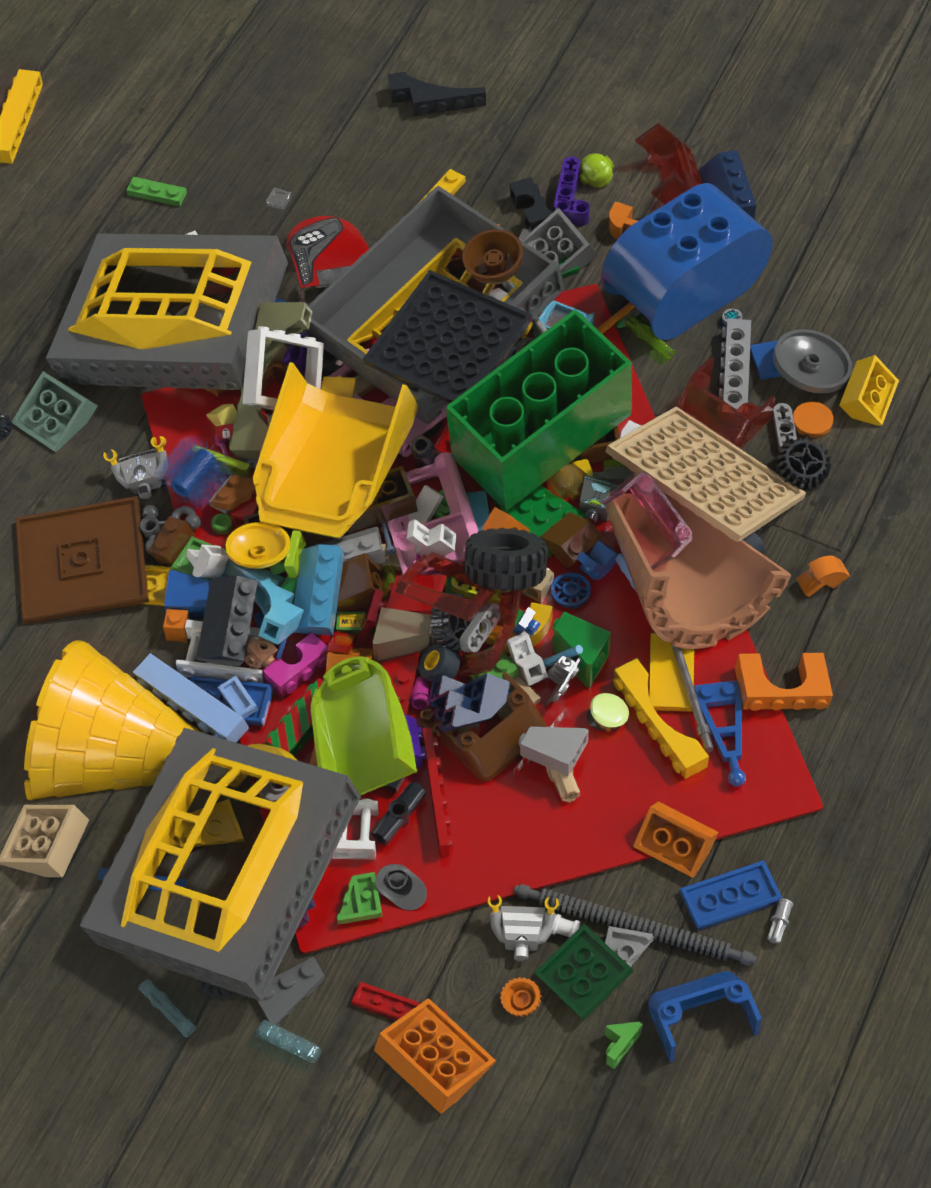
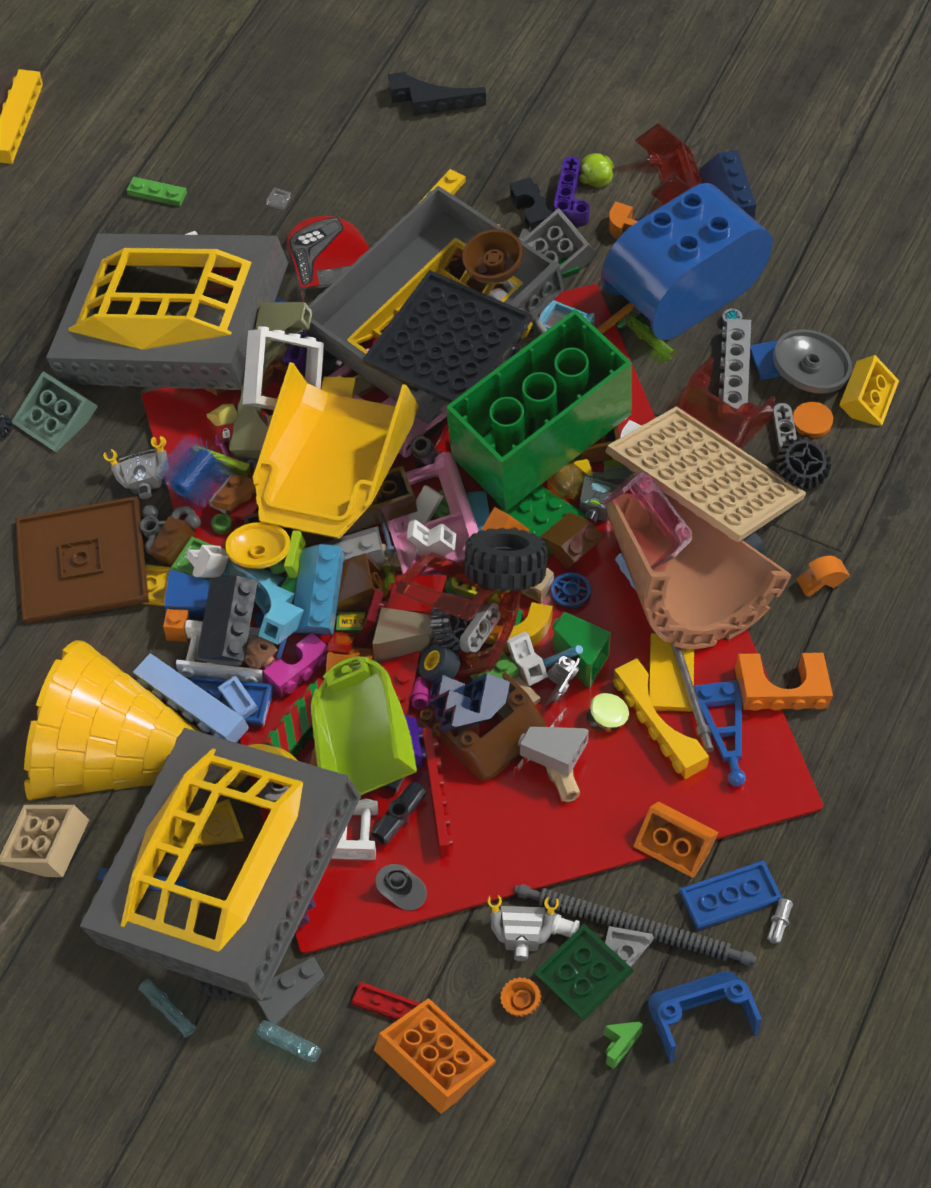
bright green wing [337,872,382,924] -> none
blue tile [512,607,541,636] -> none
blue brick [576,541,619,580] -> none

